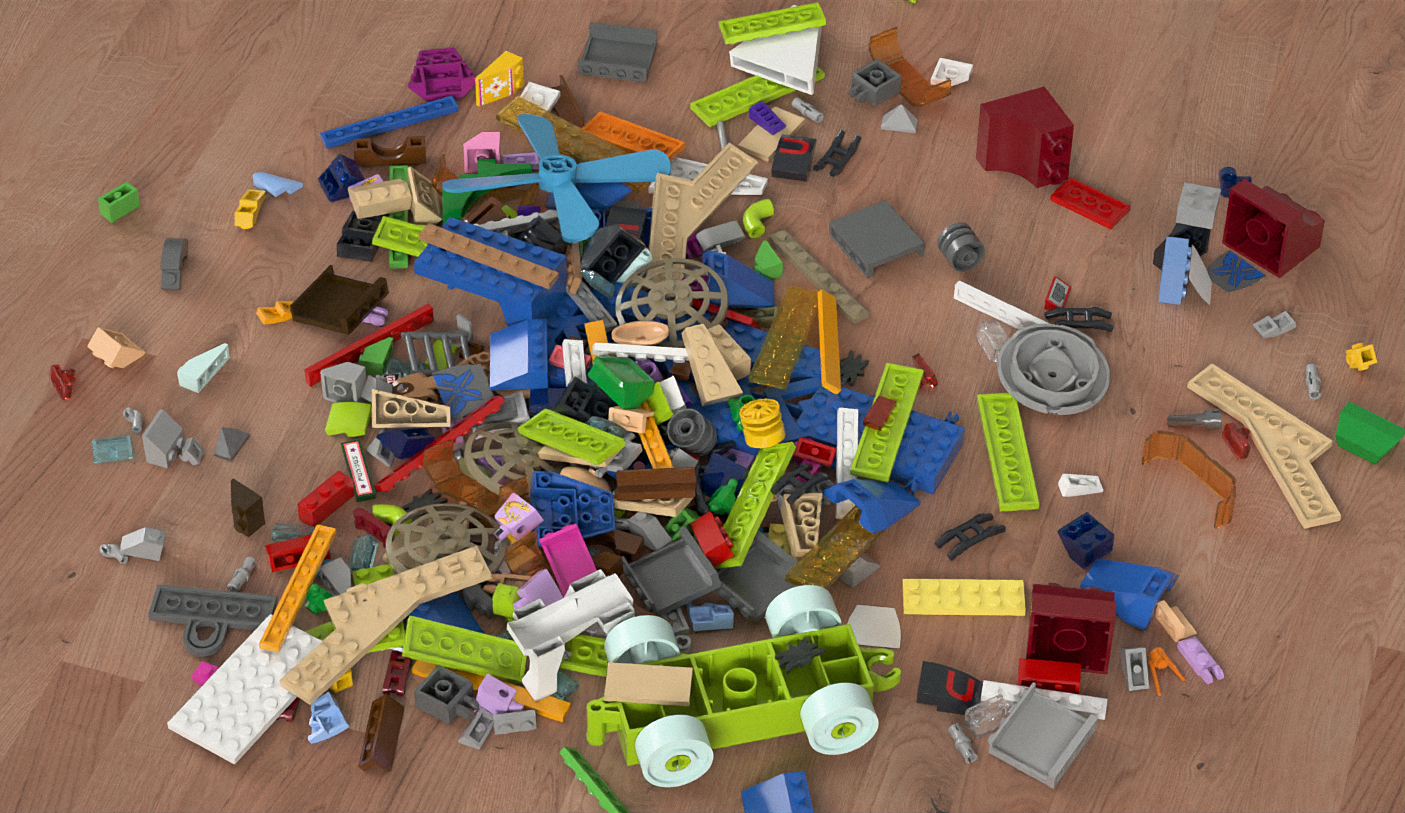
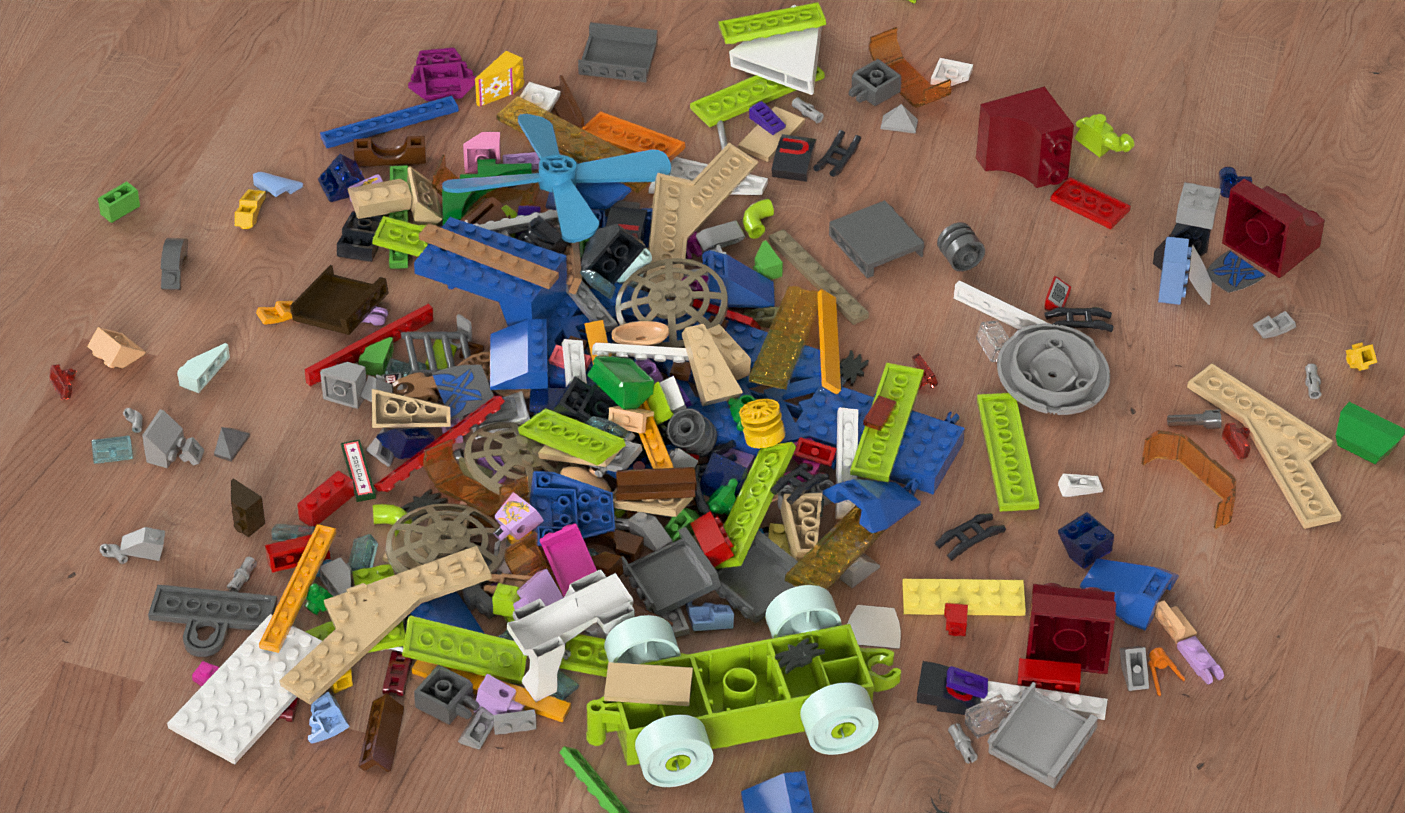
lime slope [325,402,372,438] -> none
dark red plate [353,508,394,548] -> none
light grey bush [675,635,691,654] -> none
none -> red window [944,603,968,637]
none -> dark purple plate [947,666,988,699]
none -> lime torso [1074,114,1134,158]

